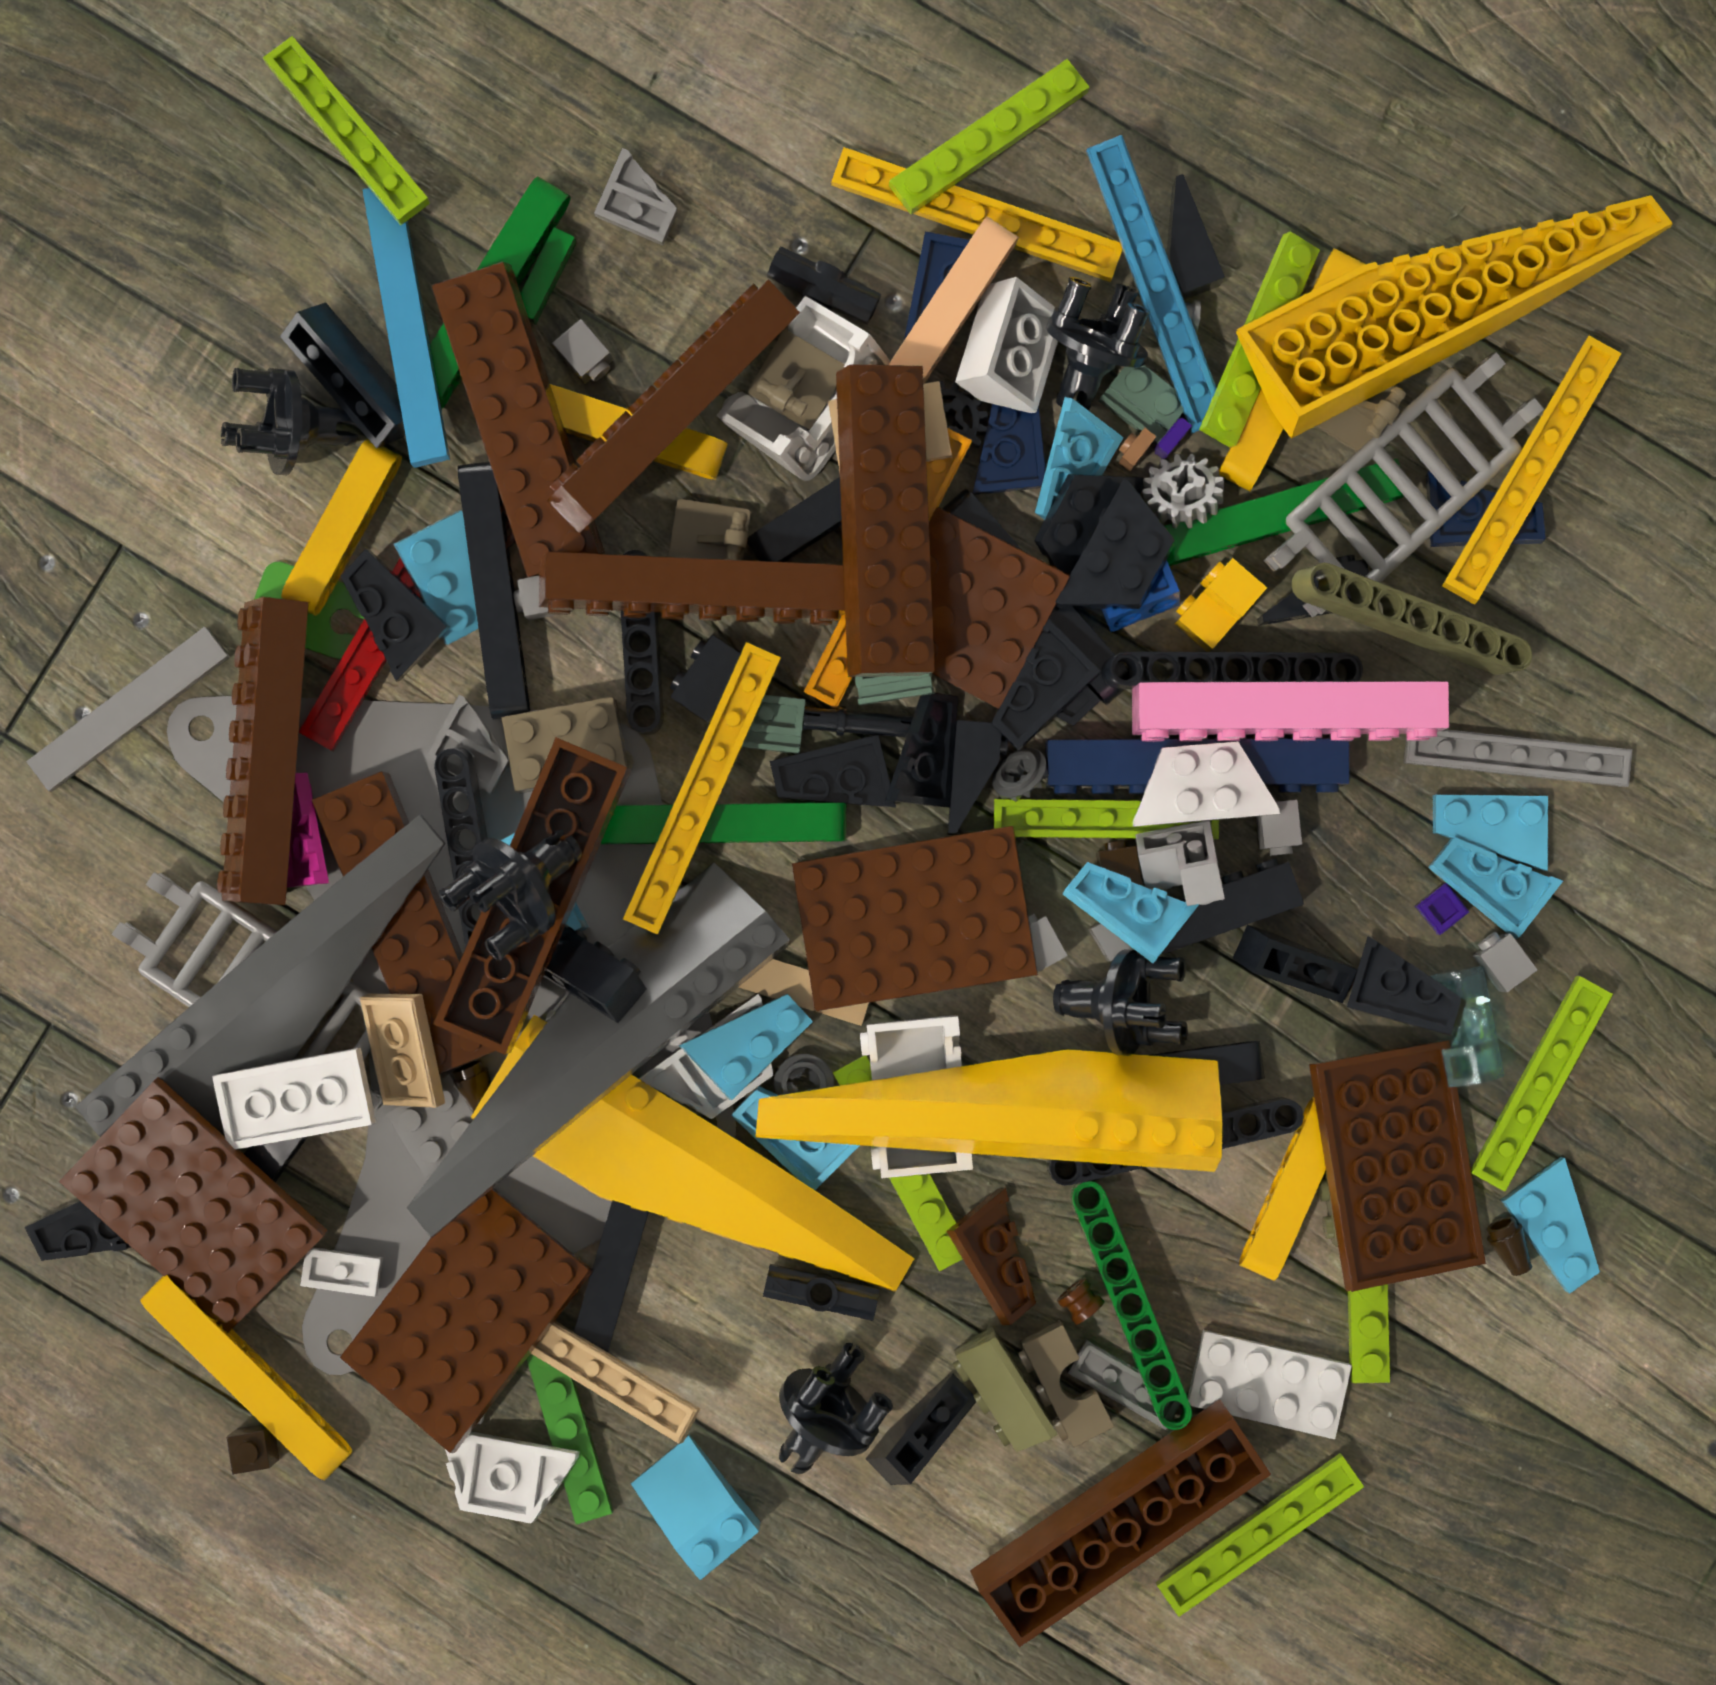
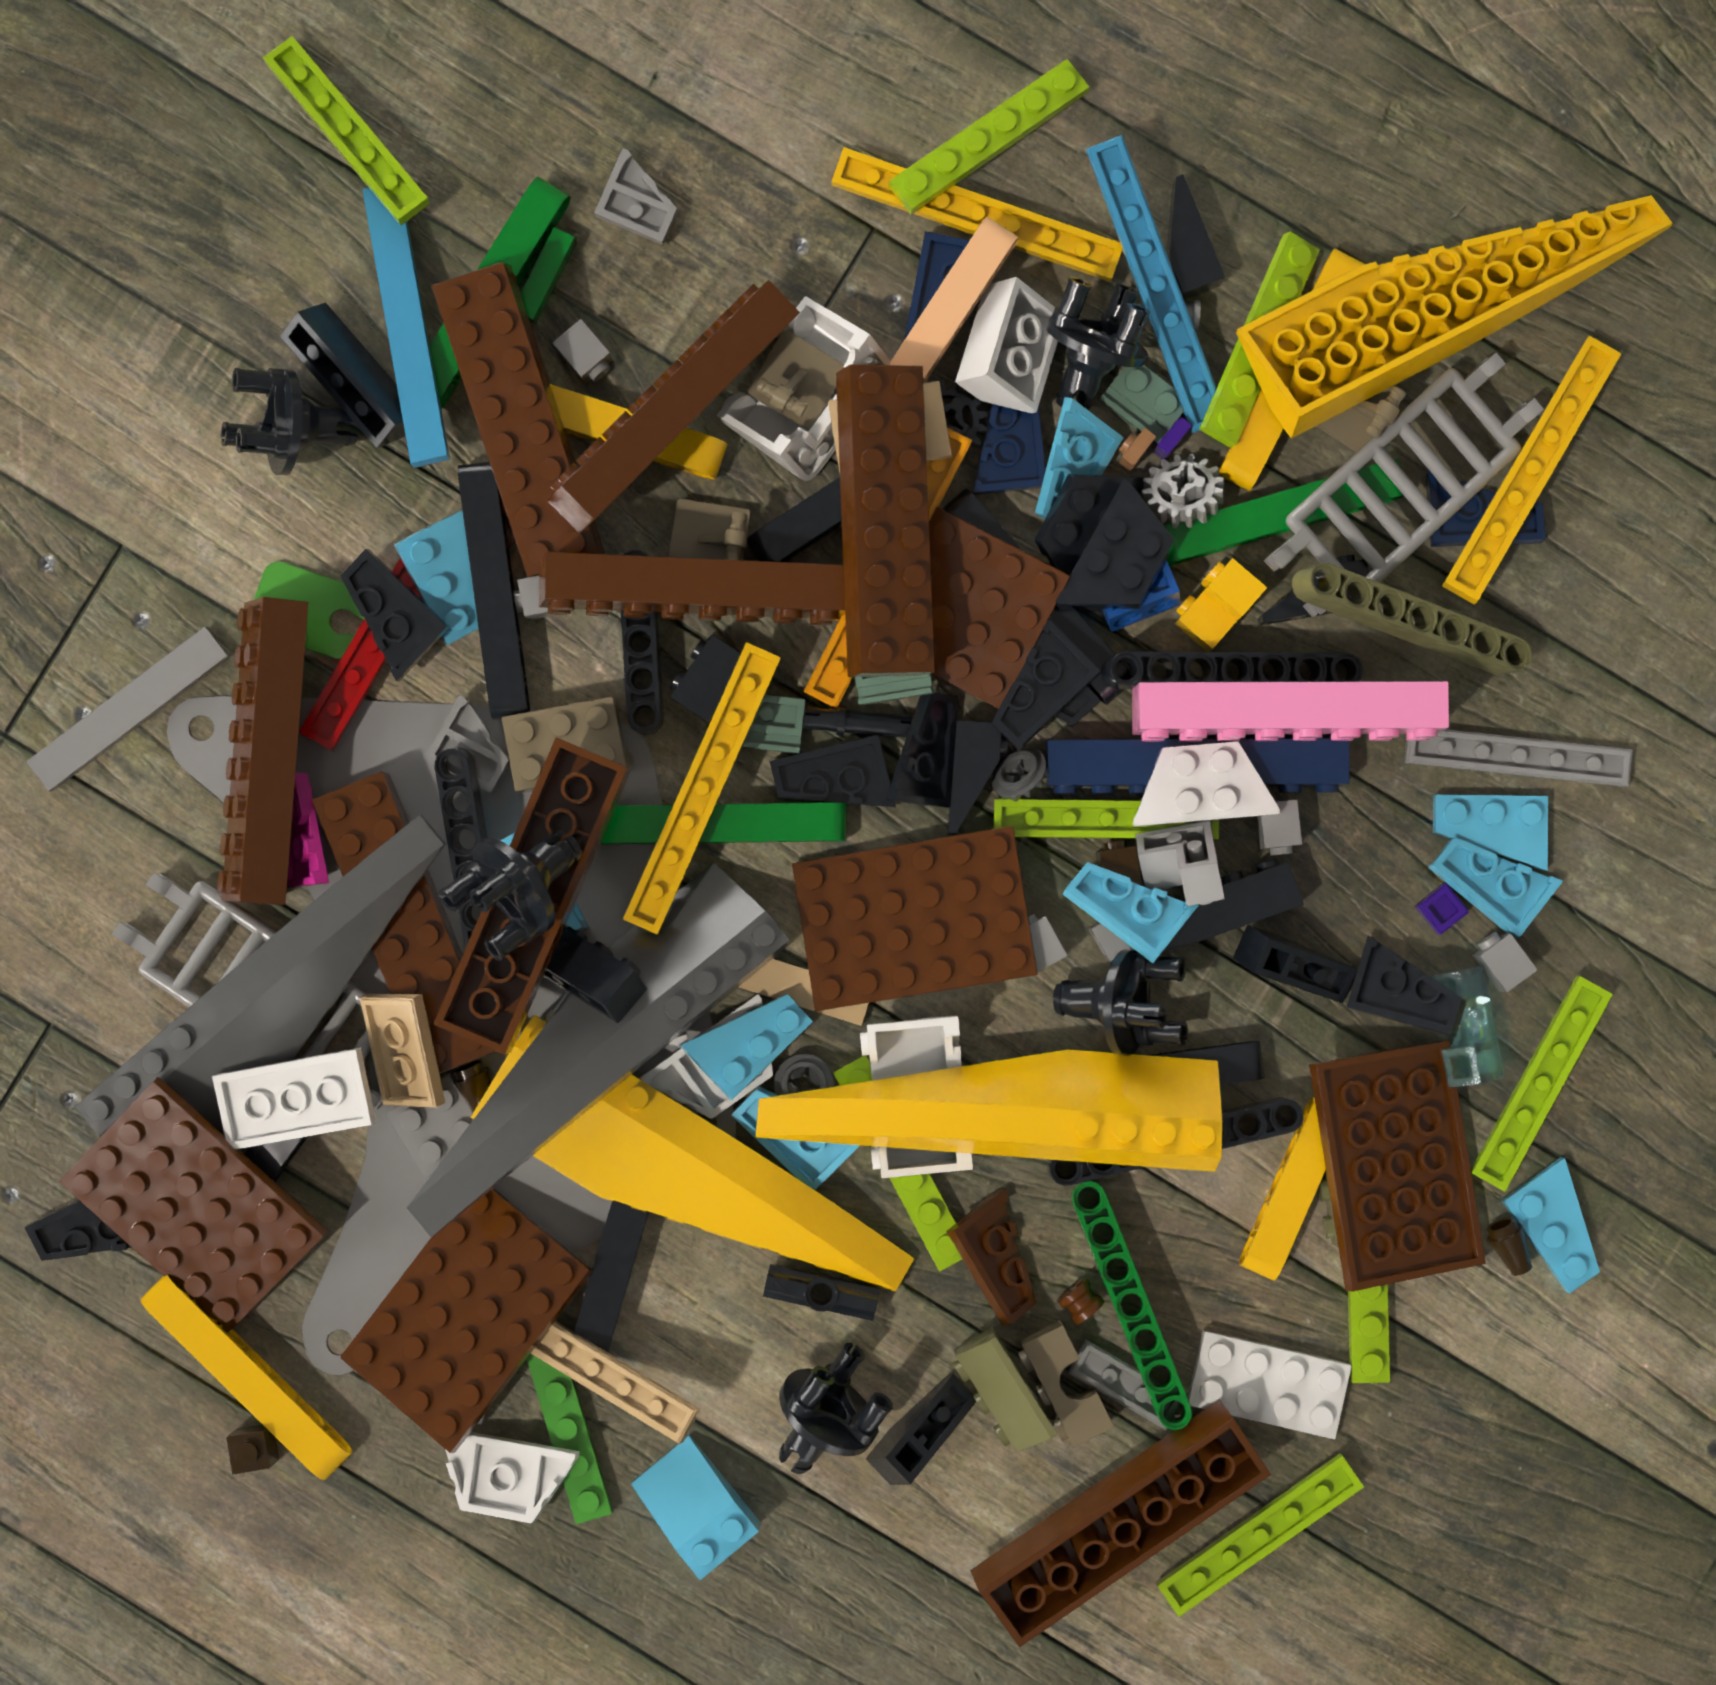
yellow beam [281,439,402,616] -> none
white plate [300,1248,383,1297] -> none
black piece [767,246,881,325] -> none

